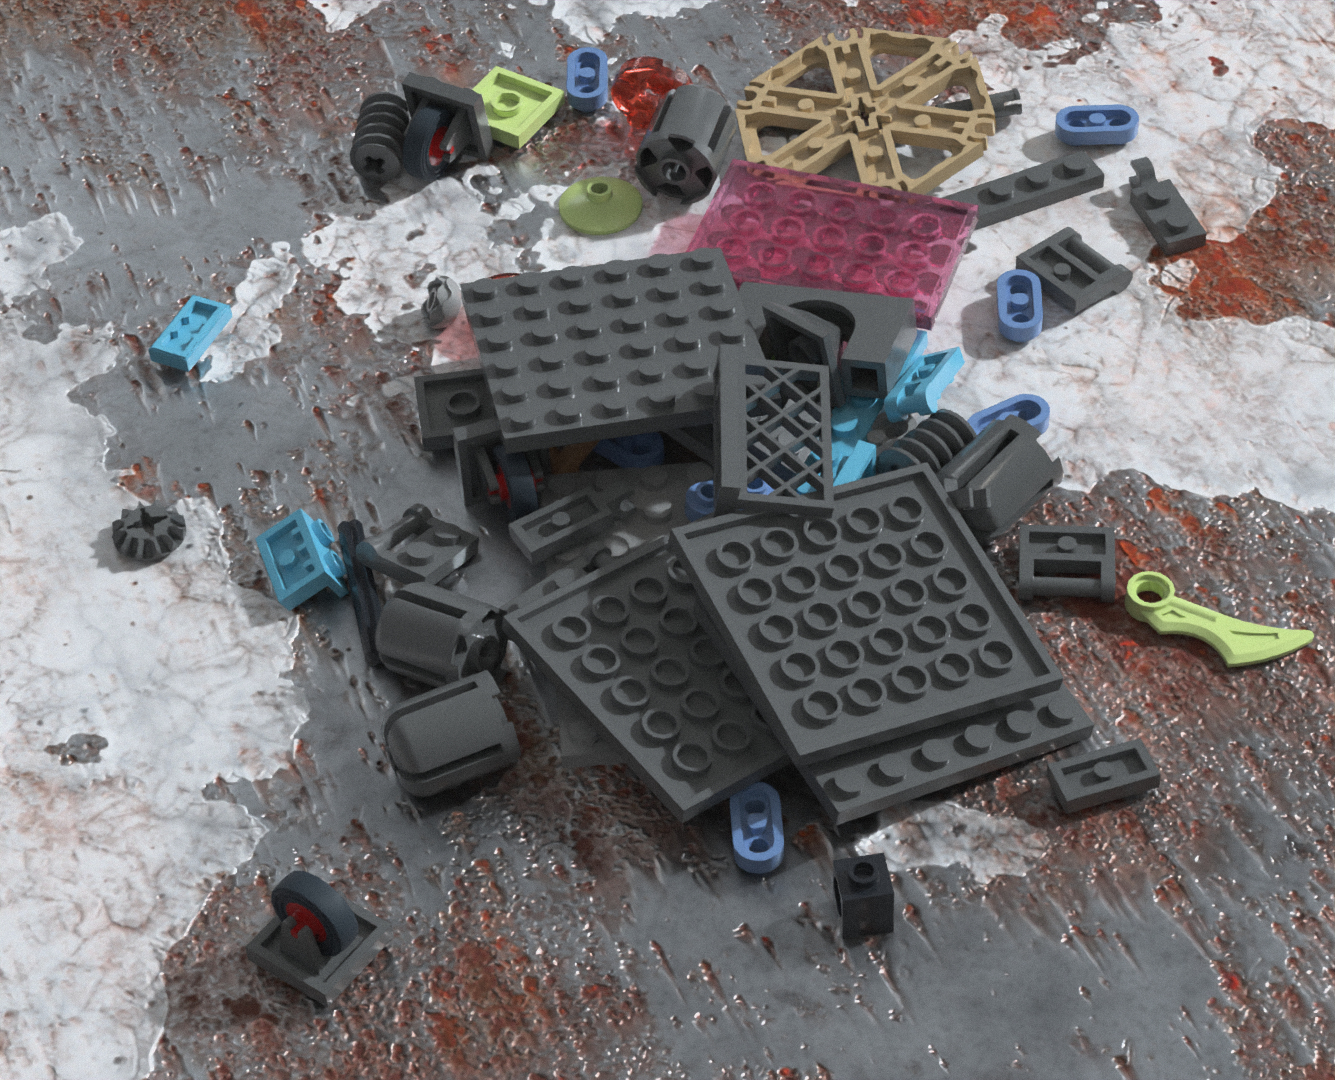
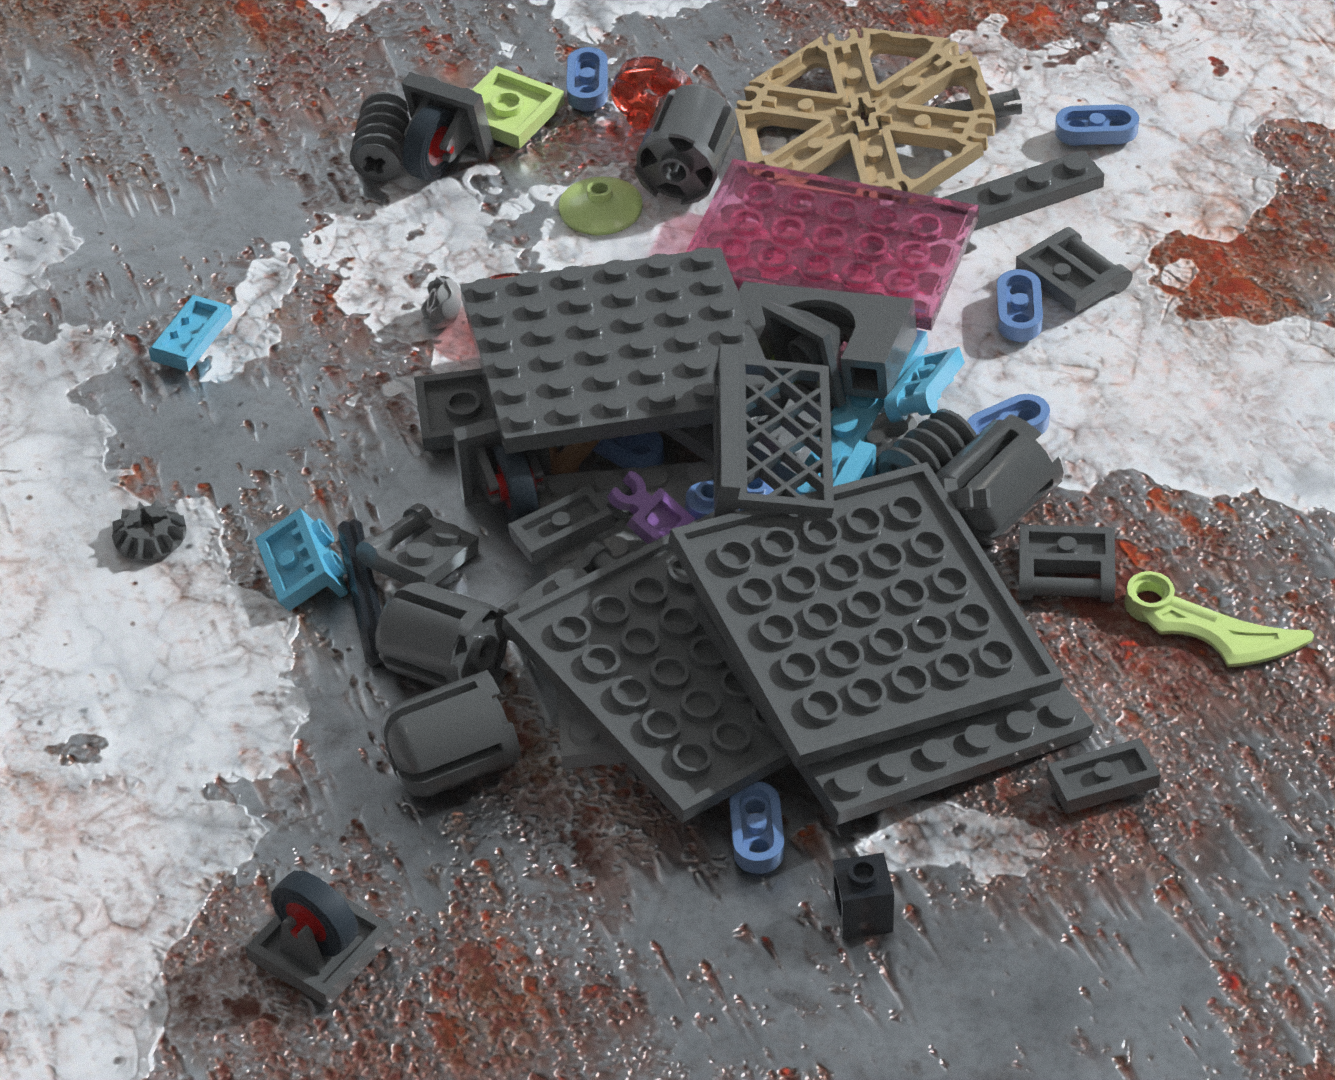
dark grey plate [1129,157,1207,256] -> none
none -> medium lavender plate [607,470,695,544]

